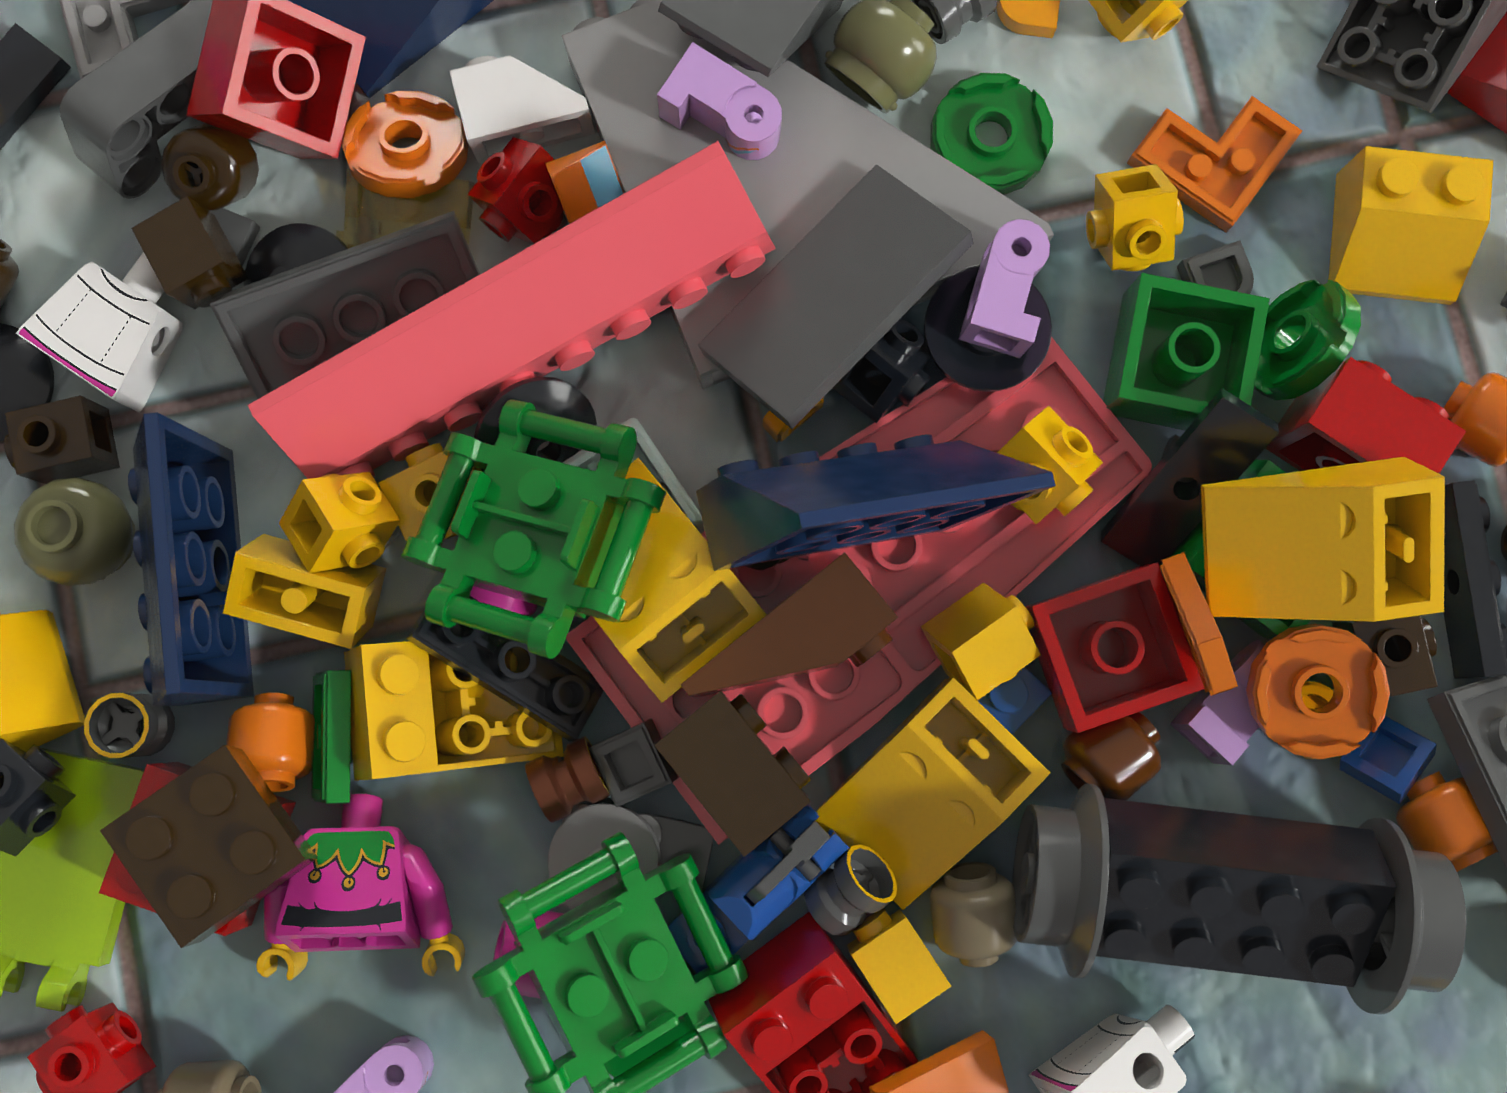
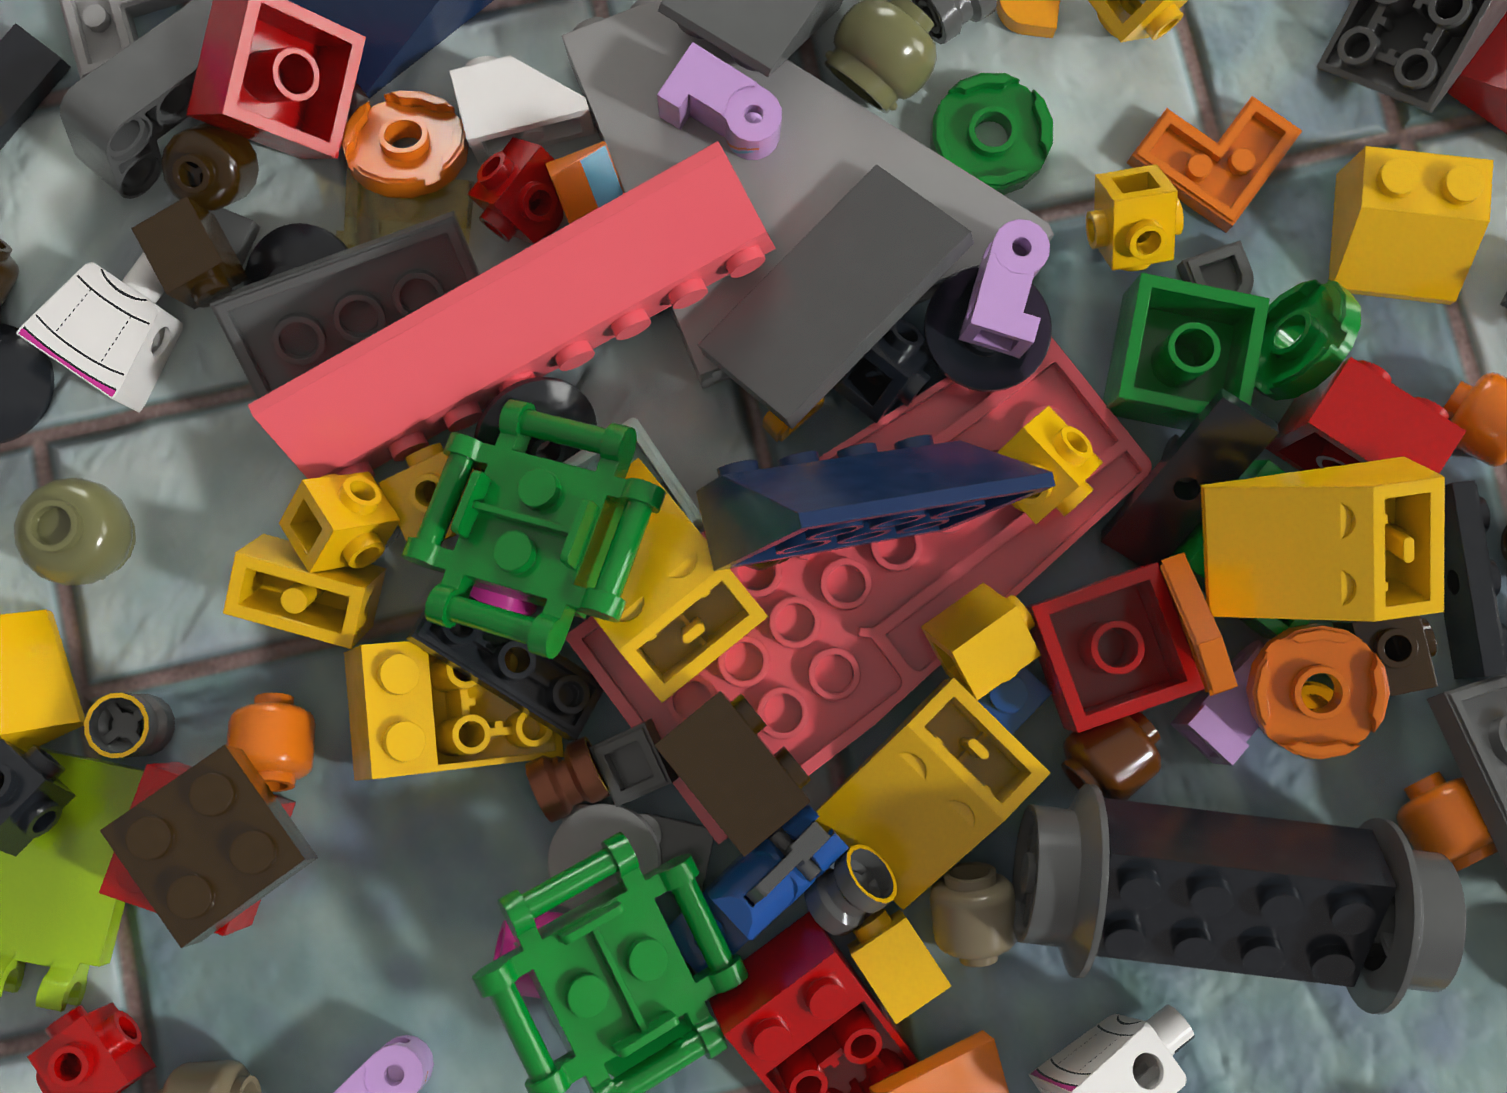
dark brown brick [4,395,120,484] -> none
dark blue slope [128,412,254,706] -> none
dark pink torso [256,794,465,981] -> none
green tile [311,670,351,804] -> none
reddish brown slope [680,552,898,698] -> none
blue plate [1339,716,1437,804] -> none

